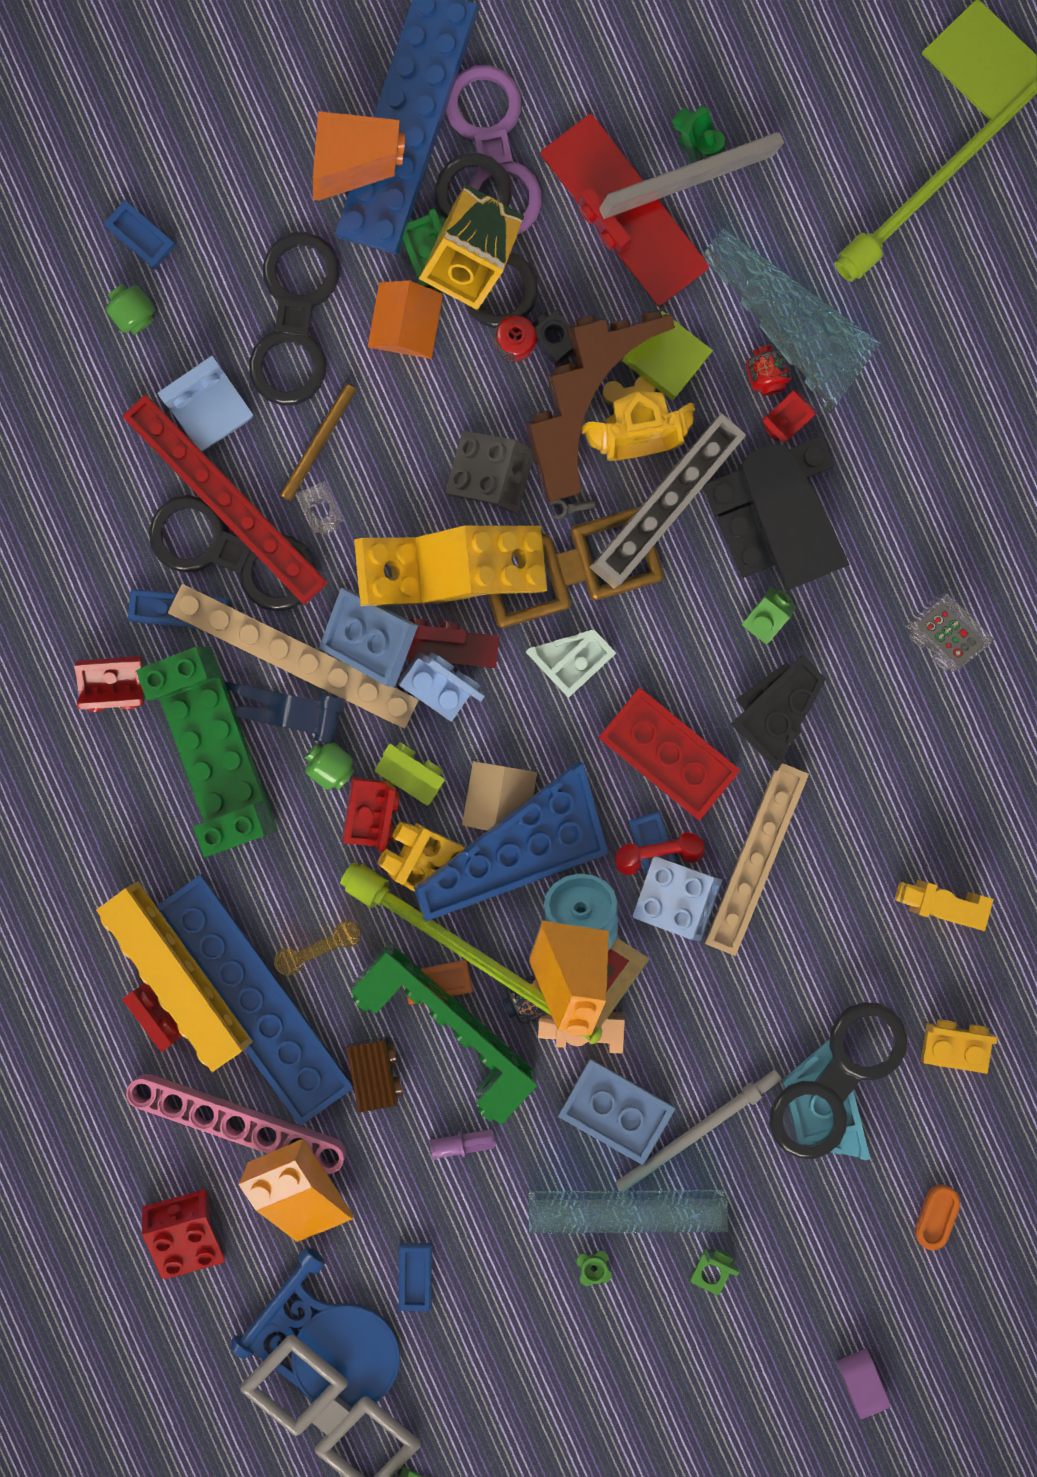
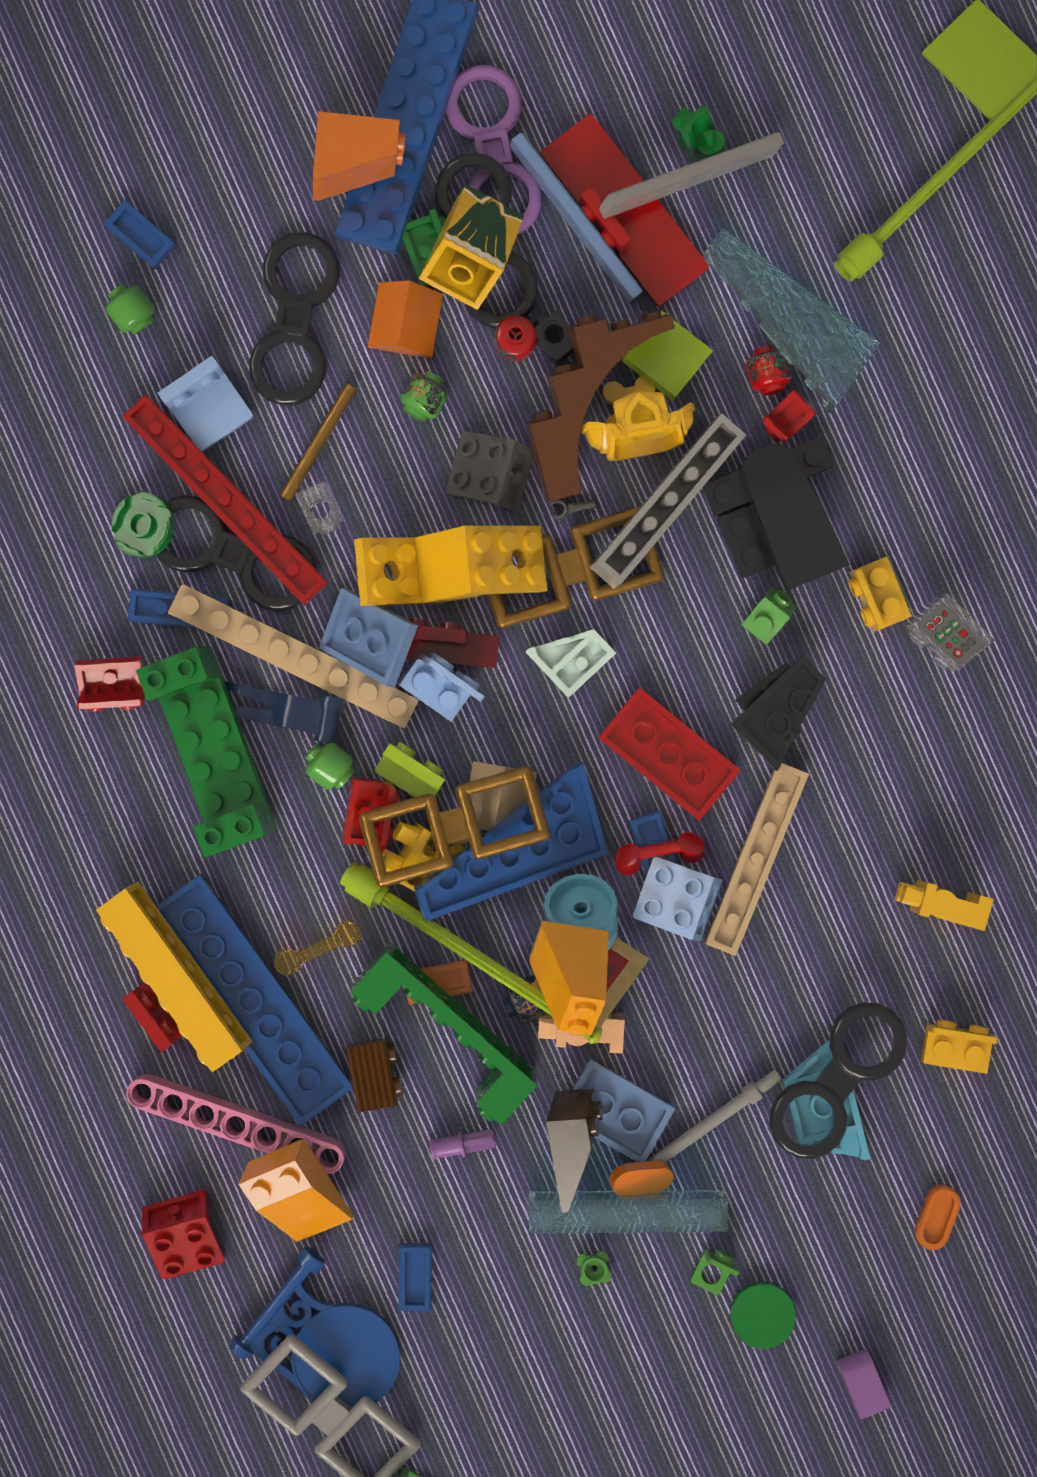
none -> green tile [111,492,175,559]
none -> pearl gold bar [359,766,550,887]
none -> bright green head [400,371,449,423]
none -> medium blue tile [510,133,642,304]
none -> slope [546,1088,603,1213]
none -> orange tile [609,1161,674,1196]
none -> green tile [730,1281,796,1349]
none -> yellow bracket [848,556,912,632]

